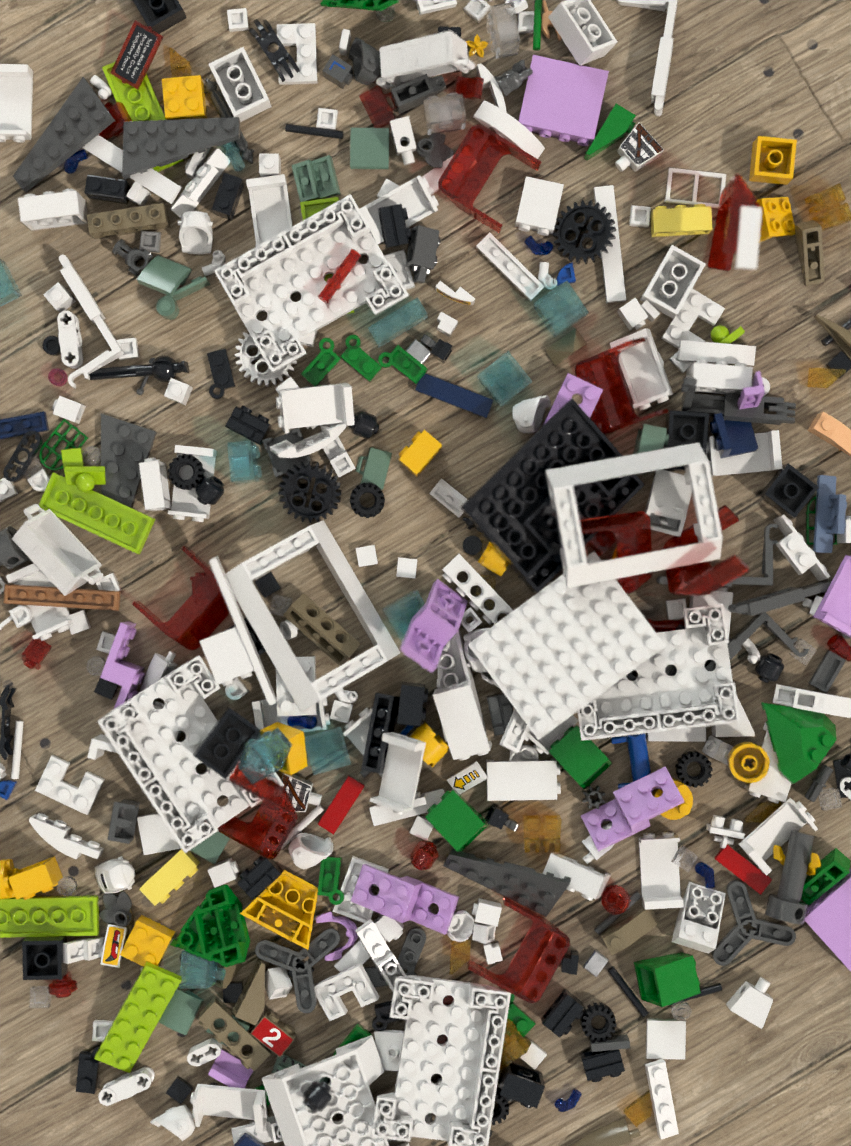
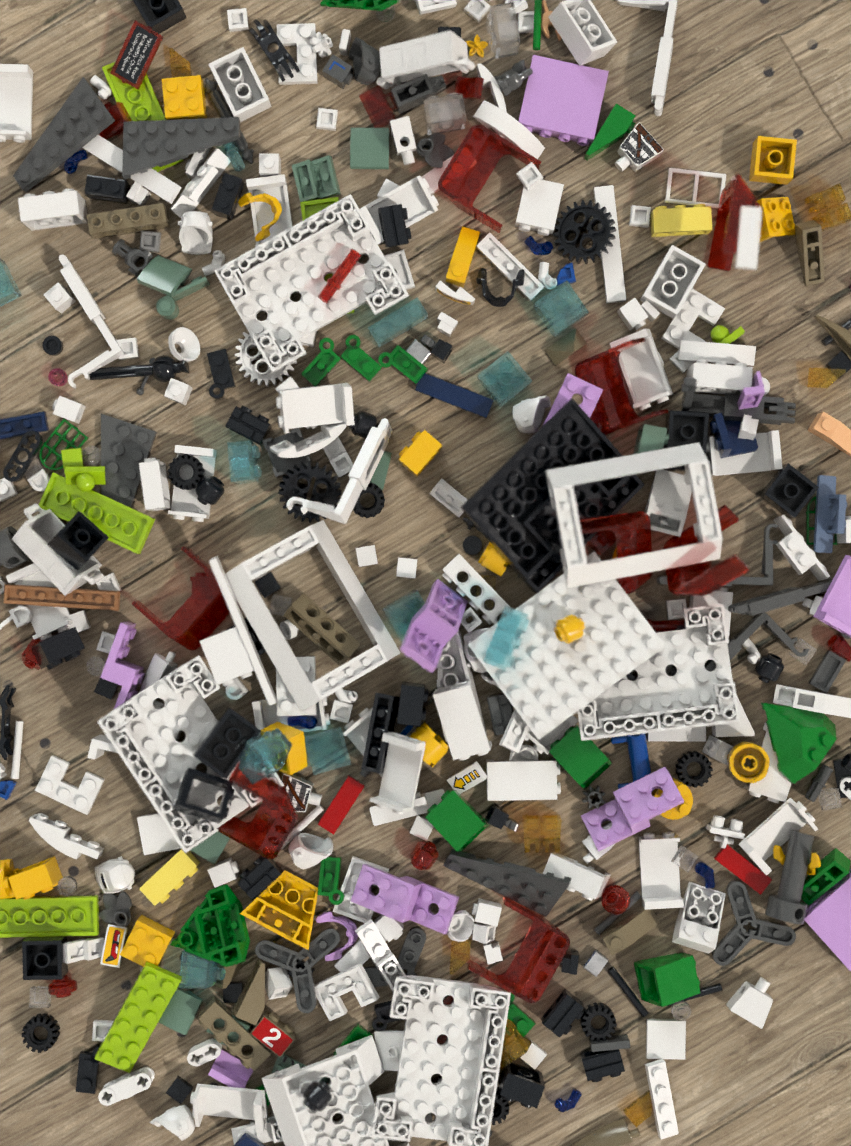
white piece [57,310,83,369] -> none
dark grey window [107,799,140,844] -> none
black bar [285,124,344,139] -> none
dark grey hinge [405,225,440,284] -> none
clear yellow tile [744,802,781,823] -> none
none -> black tyre [22,1013,60,1053]
none -> black brick [31,627,85,670]
none -> black brick [48,511,109,571]
none -> white piece [168,327,200,362]
none -> black window [174,768,235,824]
none -> yellow helmet [238,193,282,242]
none -> white hinge [287,418,393,524]
none -> white plant [310,32,333,58]
none -> yellow slope [446,226,480,288]
none -> black helmet [477,268,525,307]
none -> clear light blue brick [483,606,530,670]
none -> white tile [516,162,544,191]
none -> yellow head [554,615,585,644]
none -> white piece [738,414,759,440]

